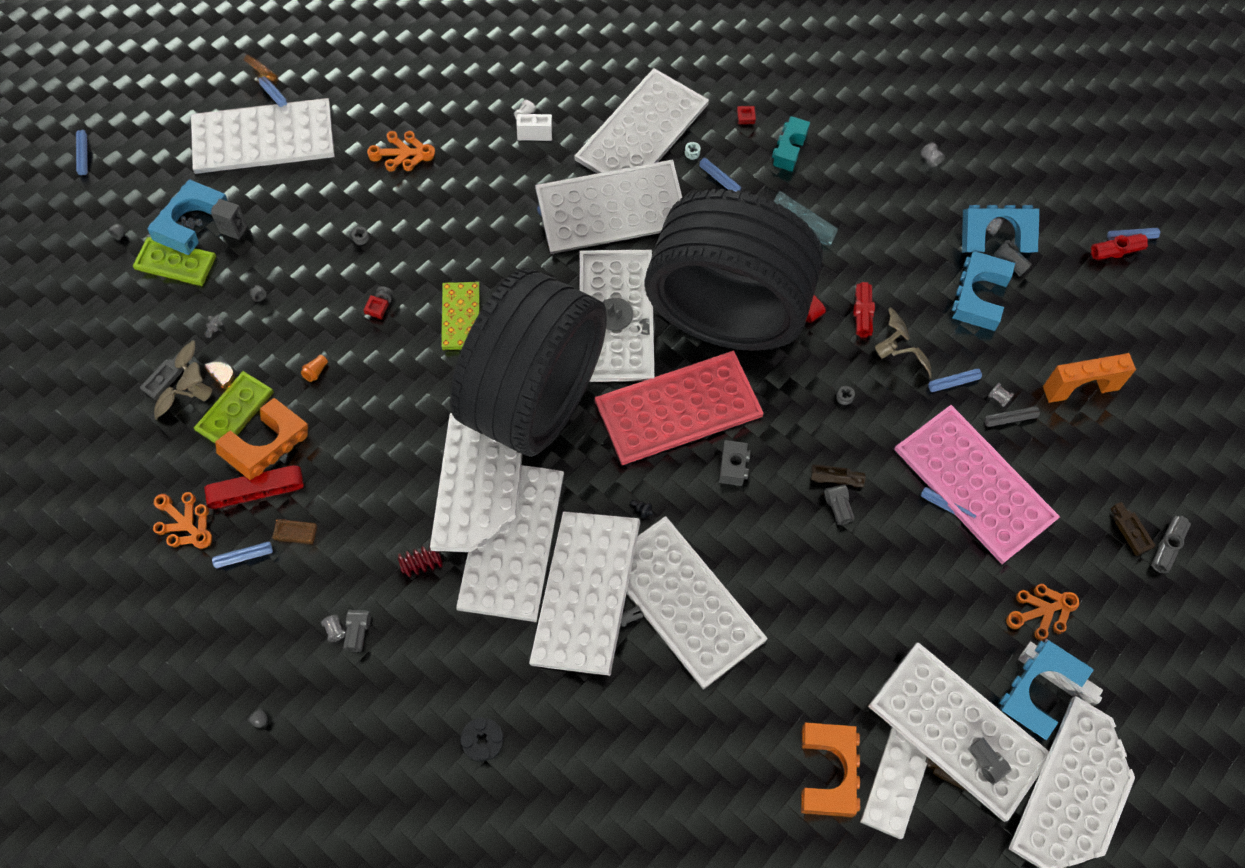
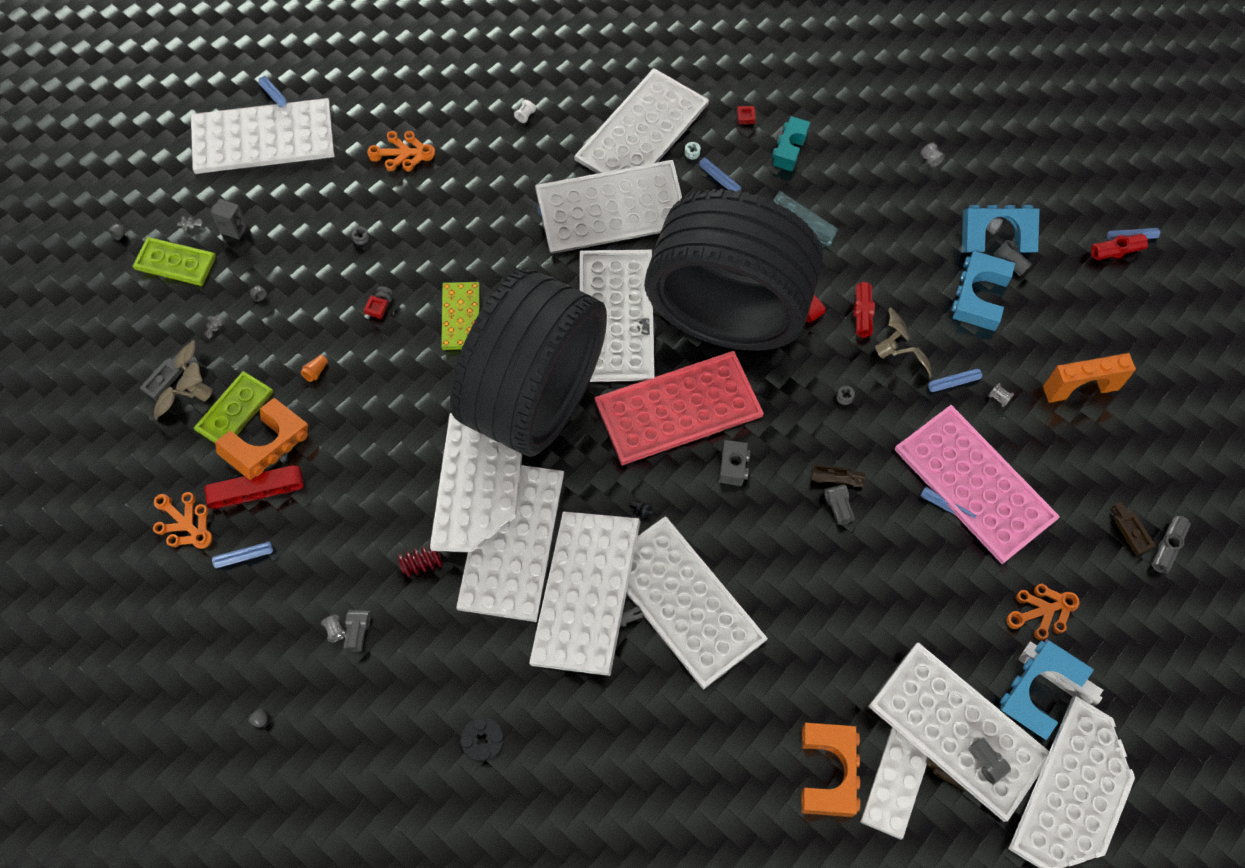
medium blue axle [76,130,88,175] -> none
dark azure arch [147,180,228,255] -> none
clear orange tile [205,362,234,390] -> none
clear orange tile [243,55,278,83] -> none
clear orange tile [272,519,317,544] -> none
white hinge [517,114,552,141] -> none
dark grey piece [603,298,633,331] -> none
dark grey axle [984,407,1040,427] -> none

